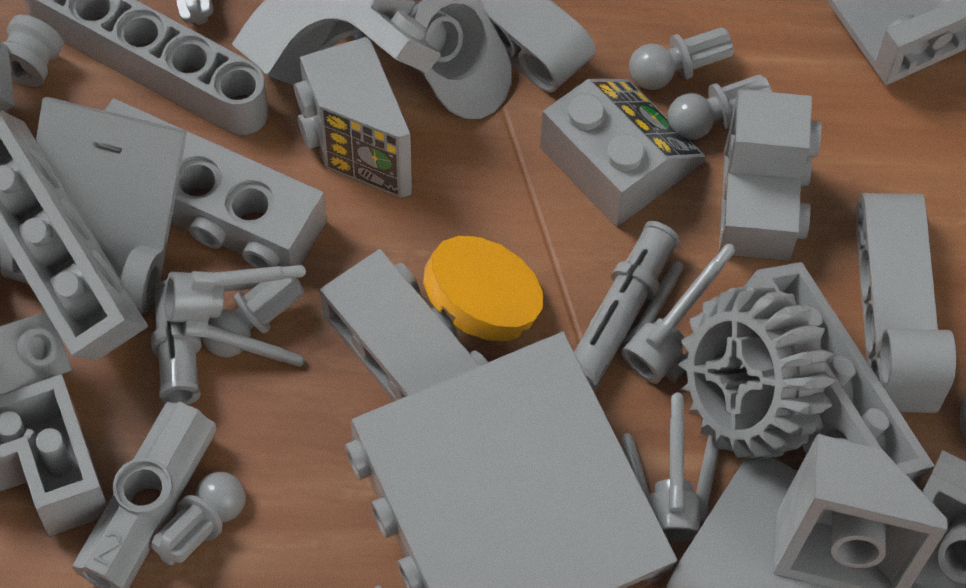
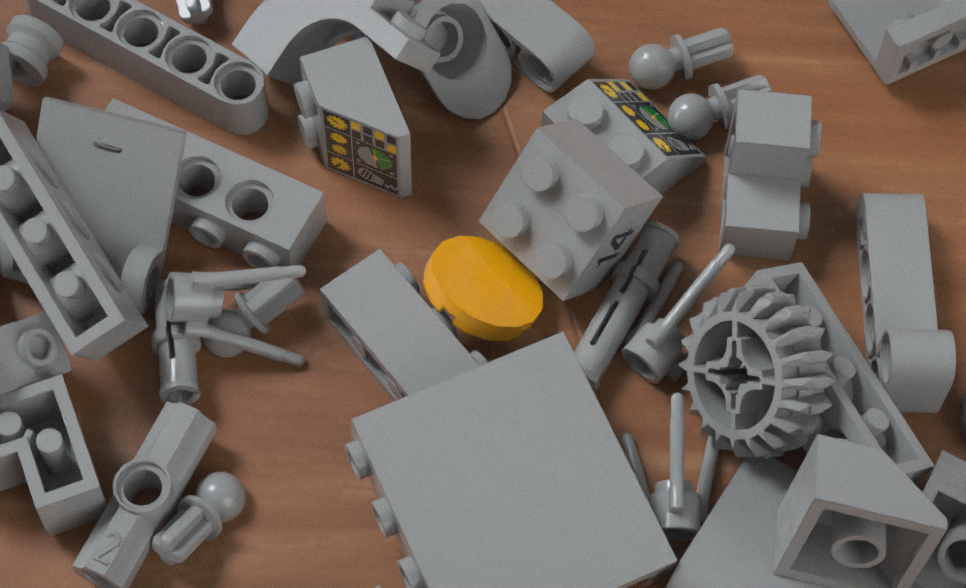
none -> light grey brick [479,118,663,301]

